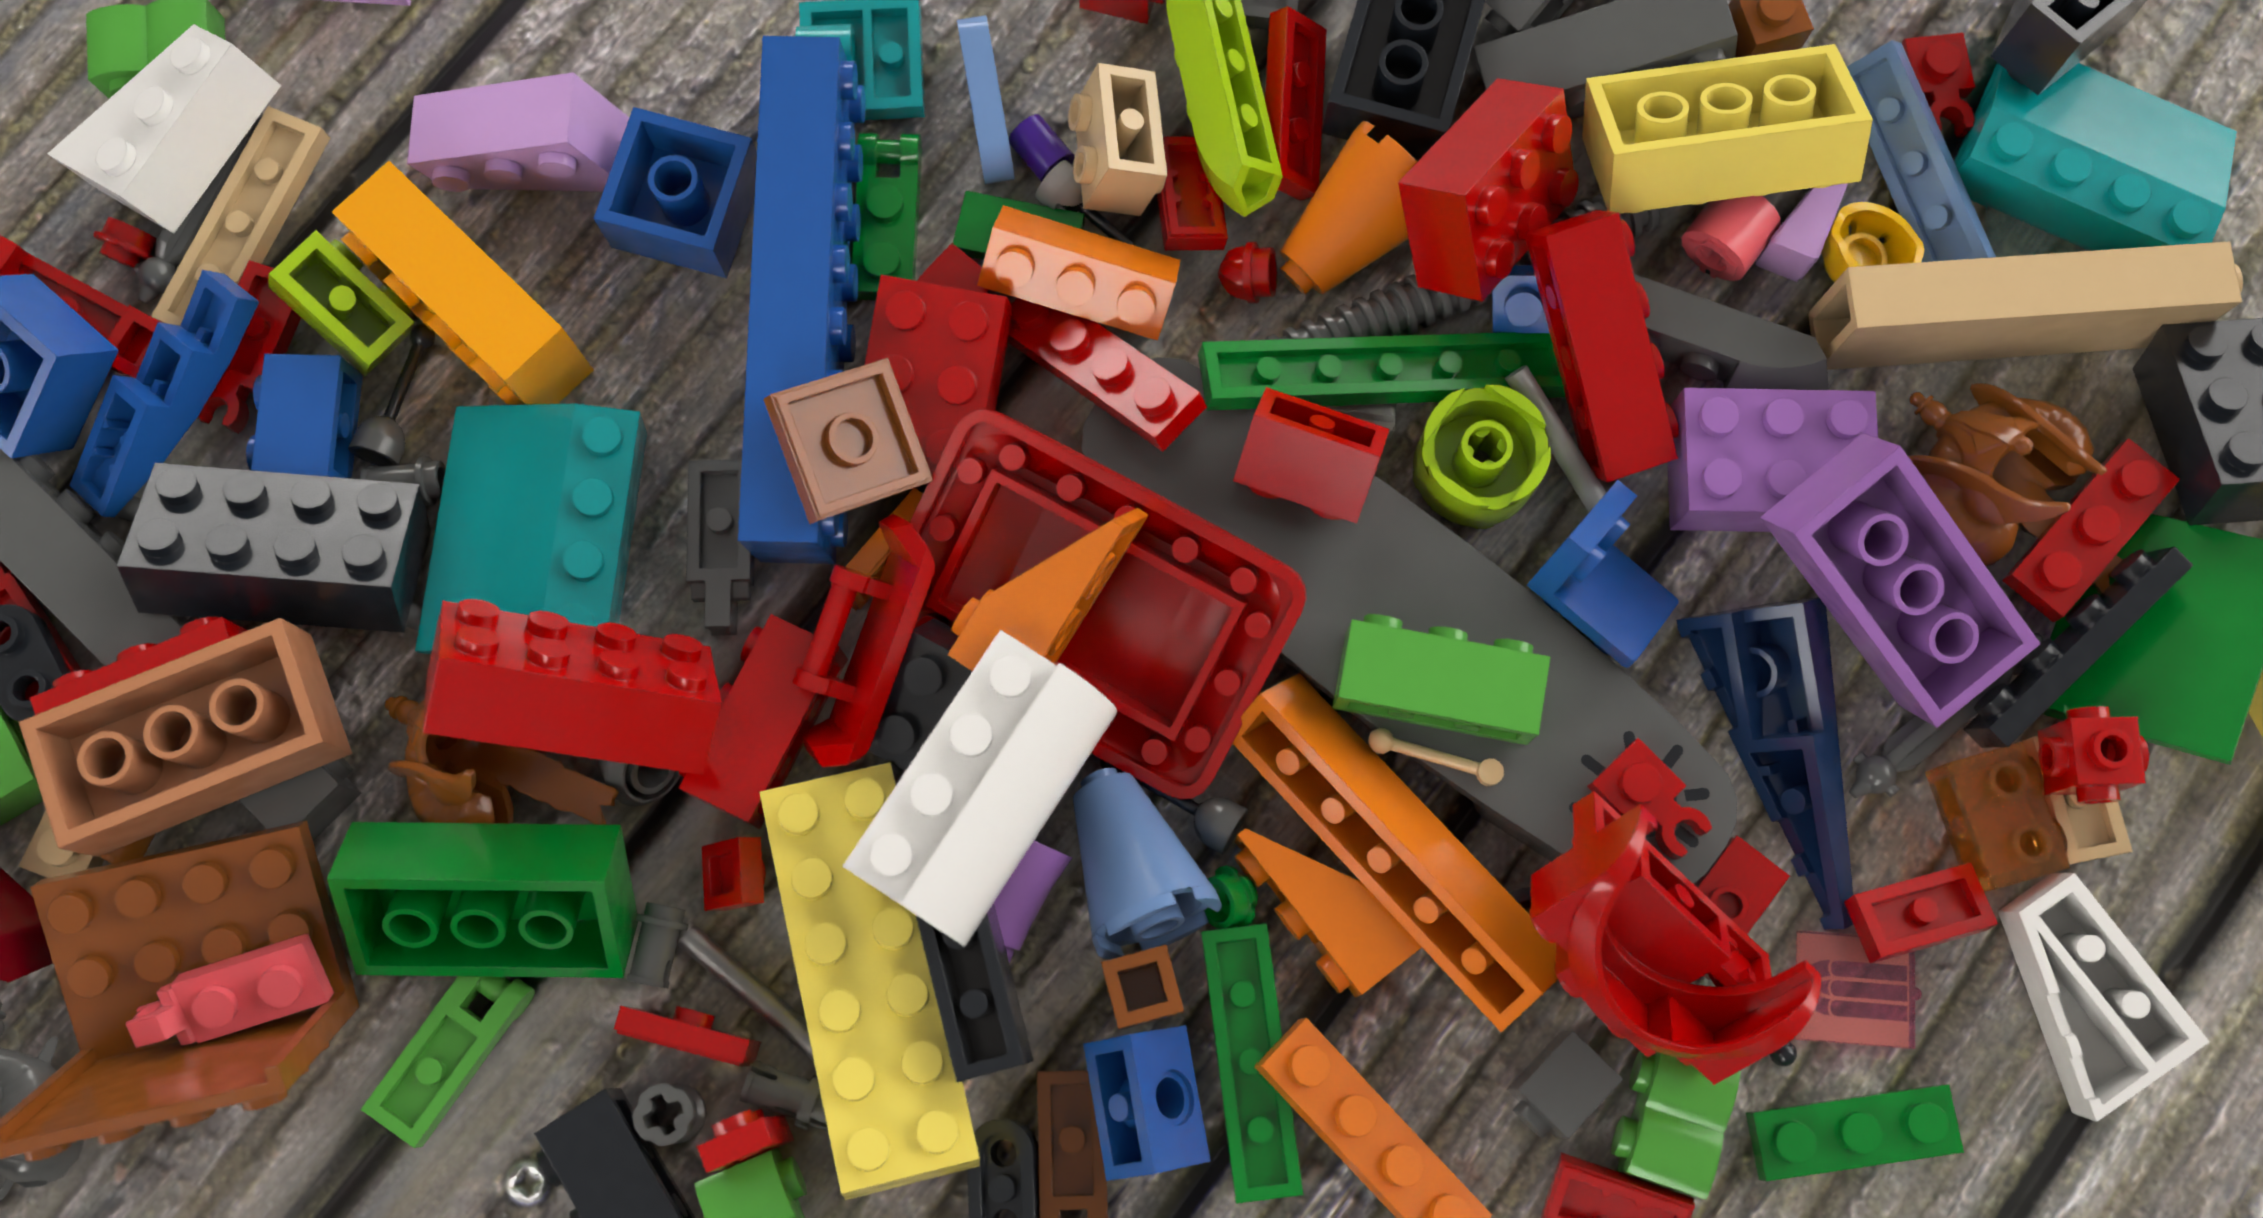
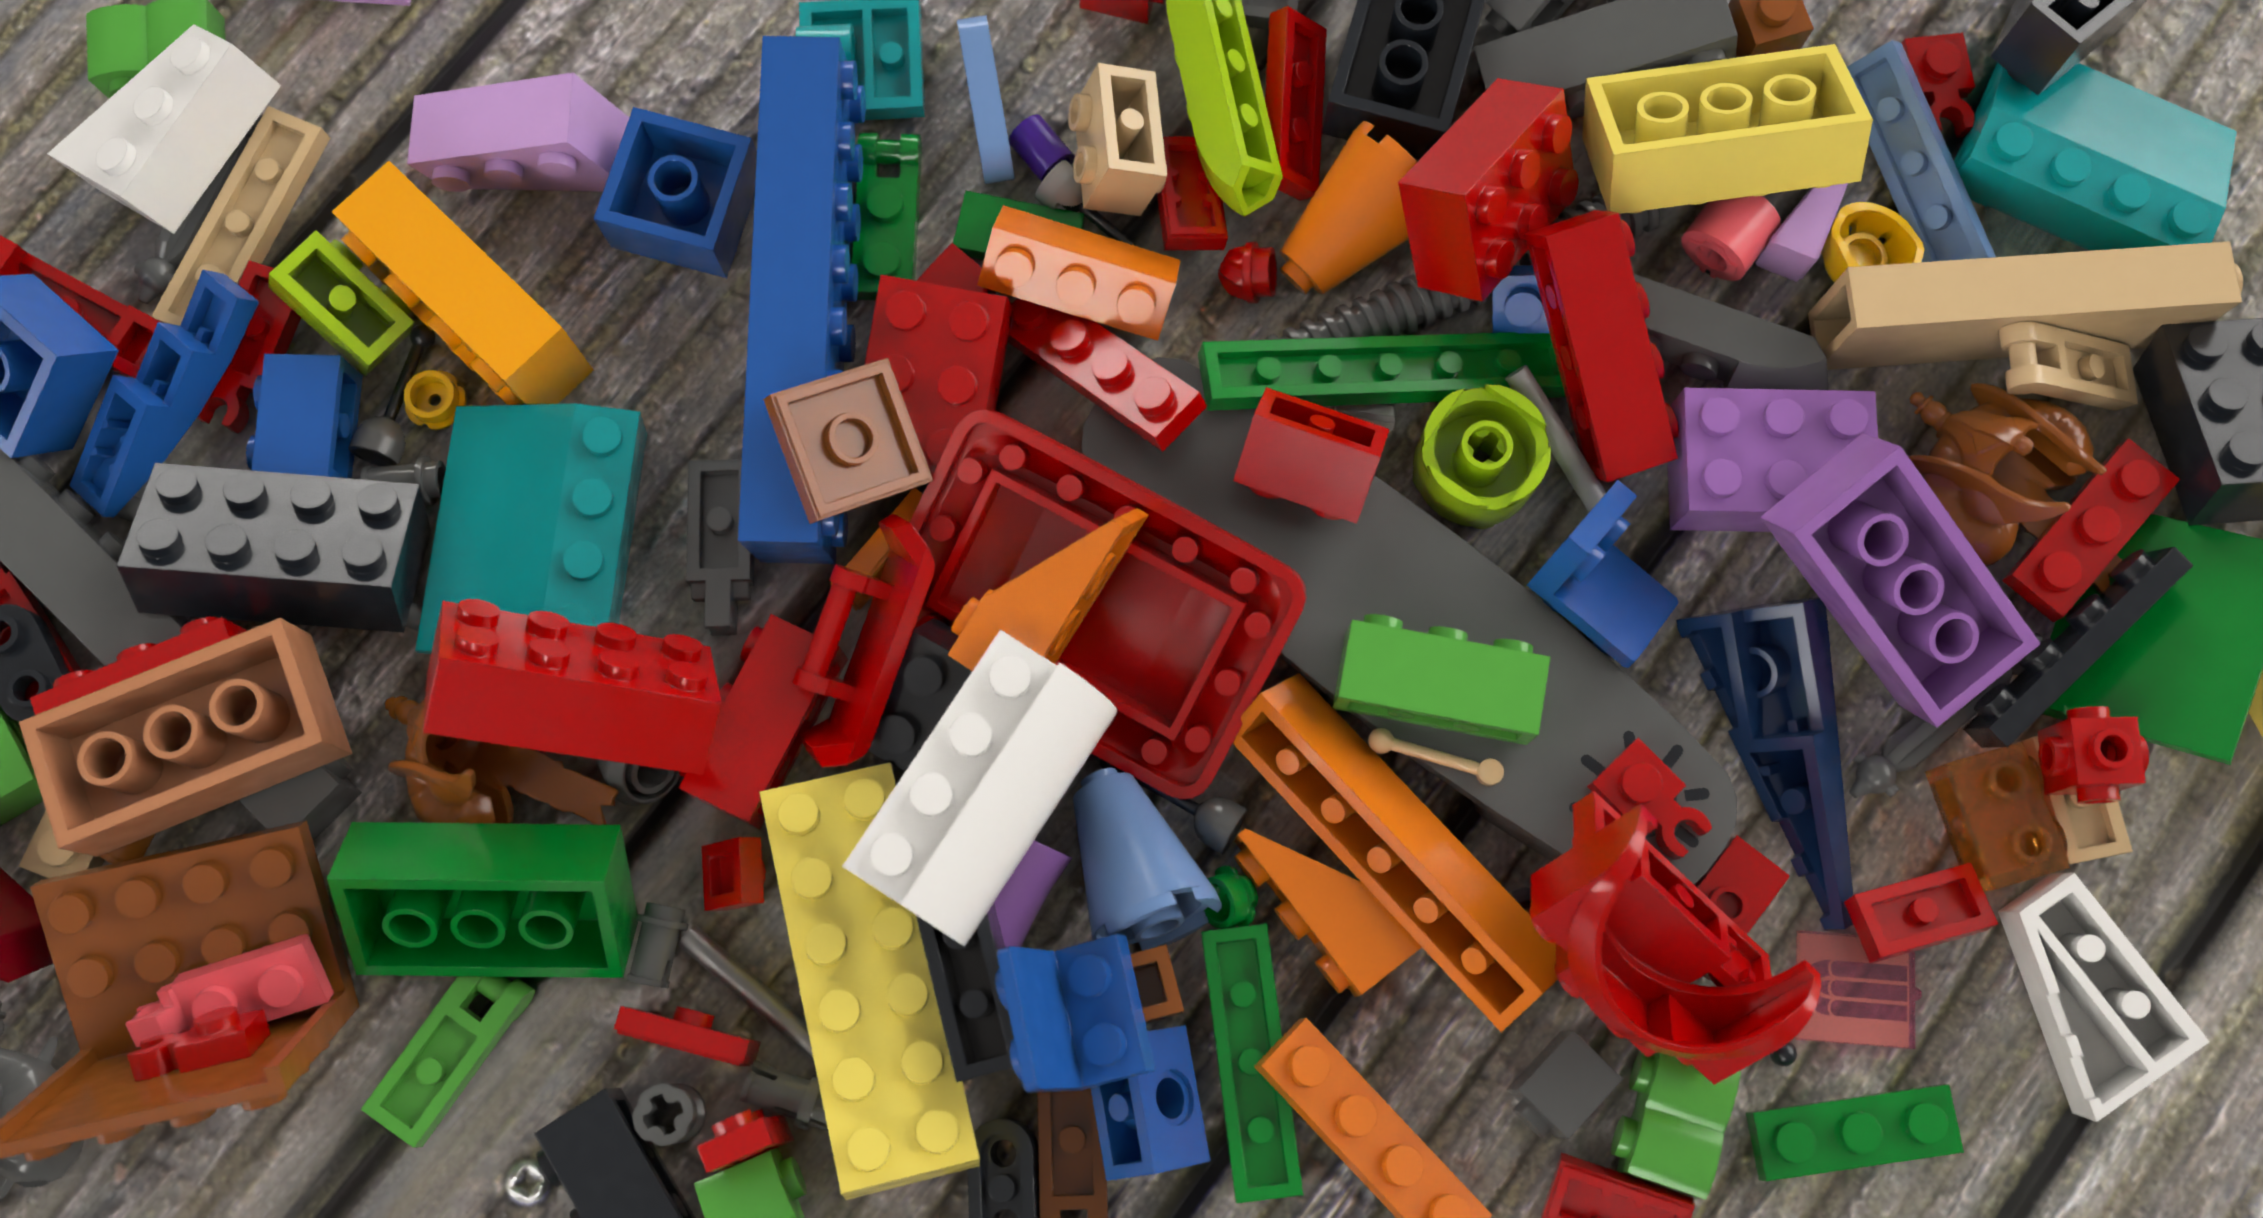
red plate [93,217,157,269] -> none
none -> red plate [127,1006,271,1081]
none -> yellow plate [404,370,467,430]
none -> blue bracket [995,934,1156,1092]
none -> tan plate [1998,321,2138,411]

